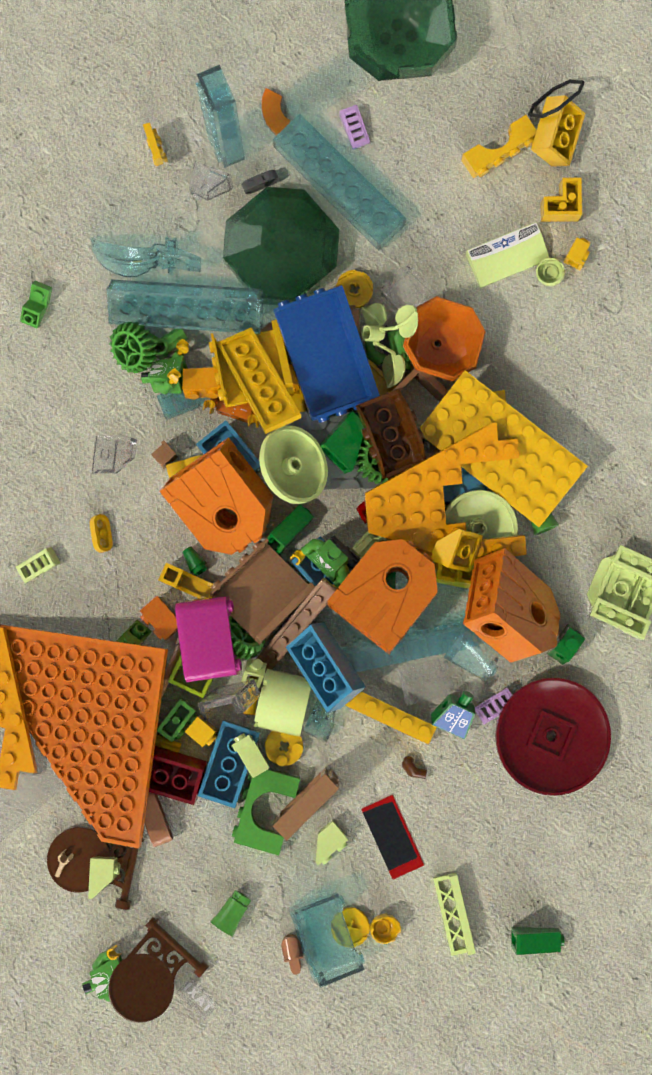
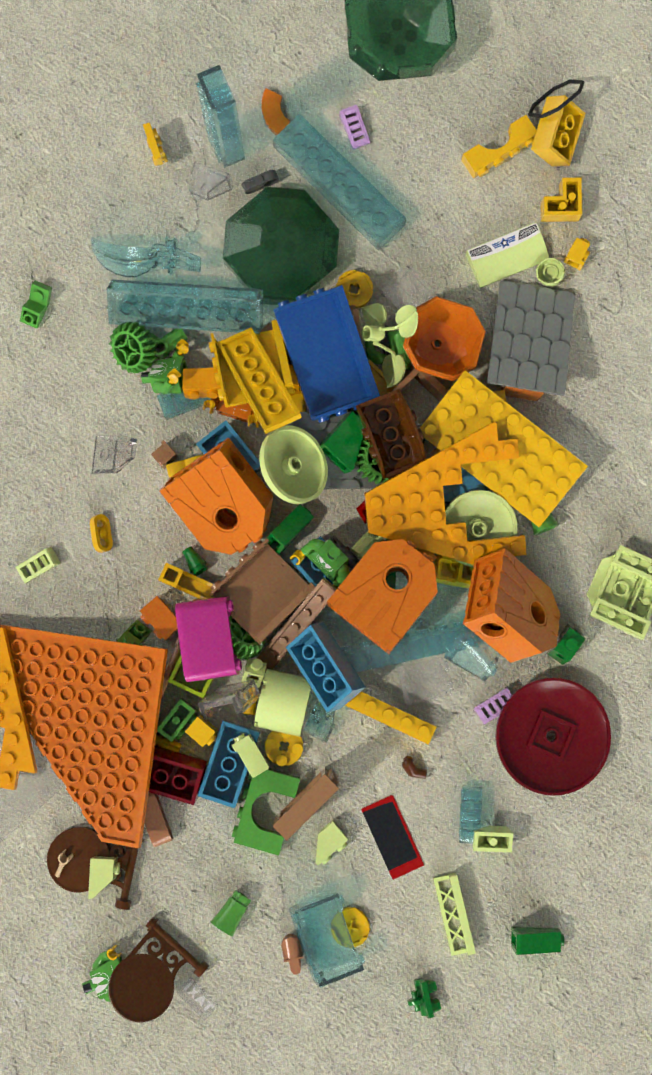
yellow hair [370,913,401,944] -> none
yellow slope [431,529,483,572] -> none
torso [431,691,475,740] -> none
none -> green hips [407,979,441,1018]
none -> clear light blue beam [459,786,482,844]
none -> yellowish green slope [472,826,513,852]
none -> light grey piece [487,280,575,401]

